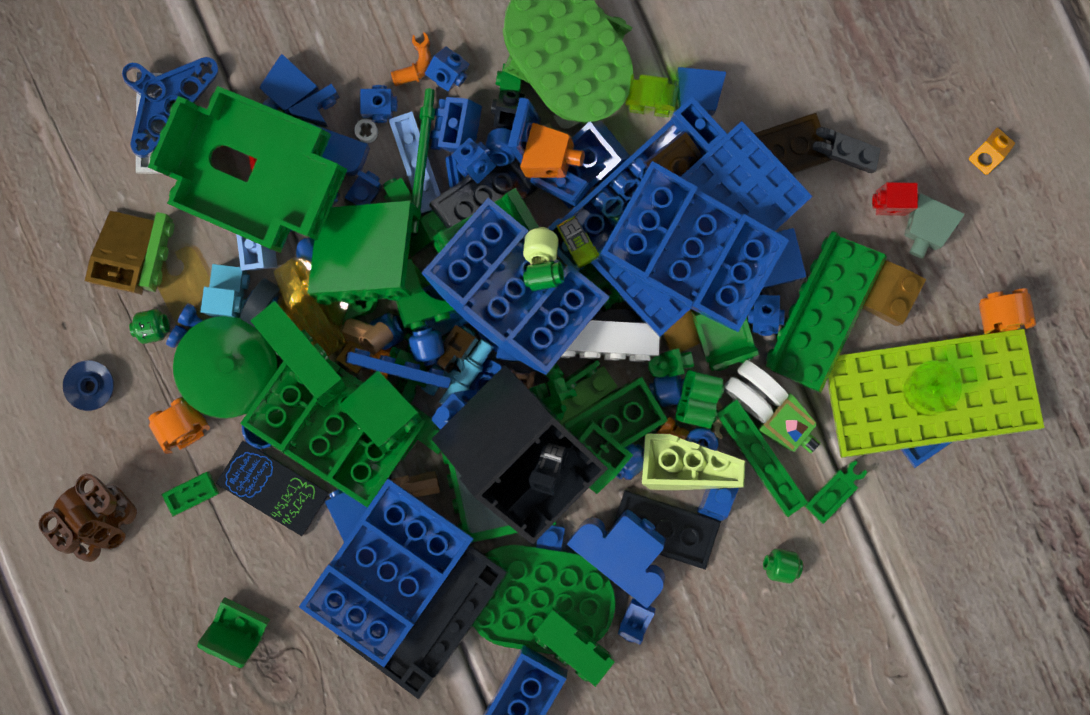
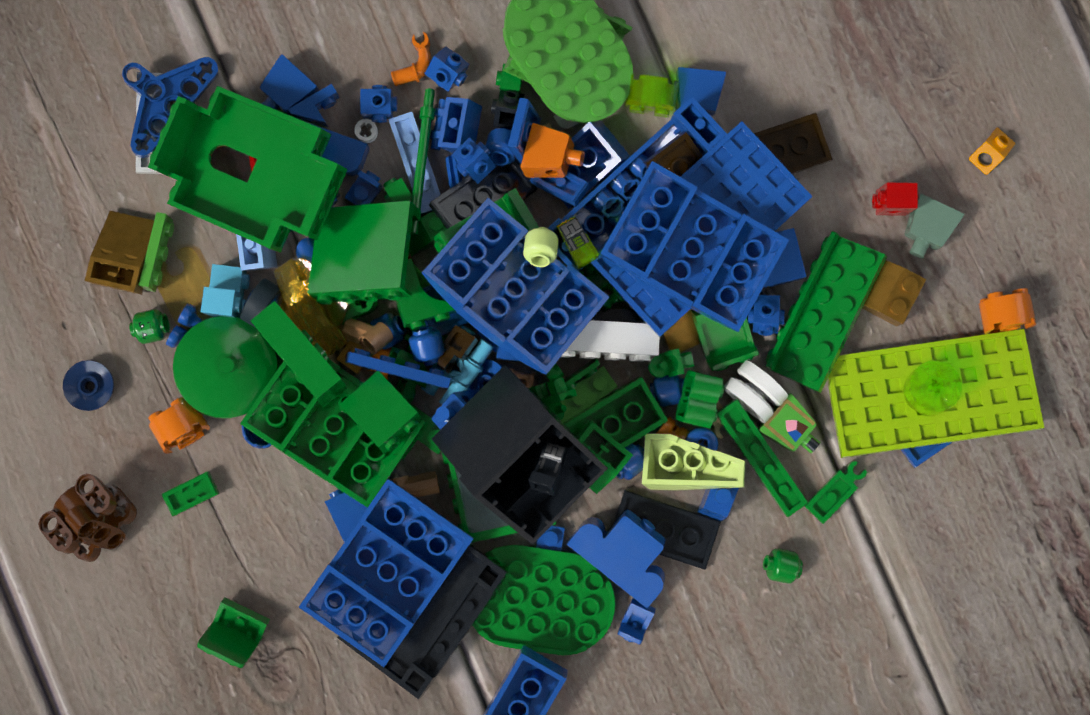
black tile [216,440,329,537] -> none
green brick [523,261,564,291] -> none
green wedge [534,607,615,687] -> none
black hinge [813,127,881,173] -> none

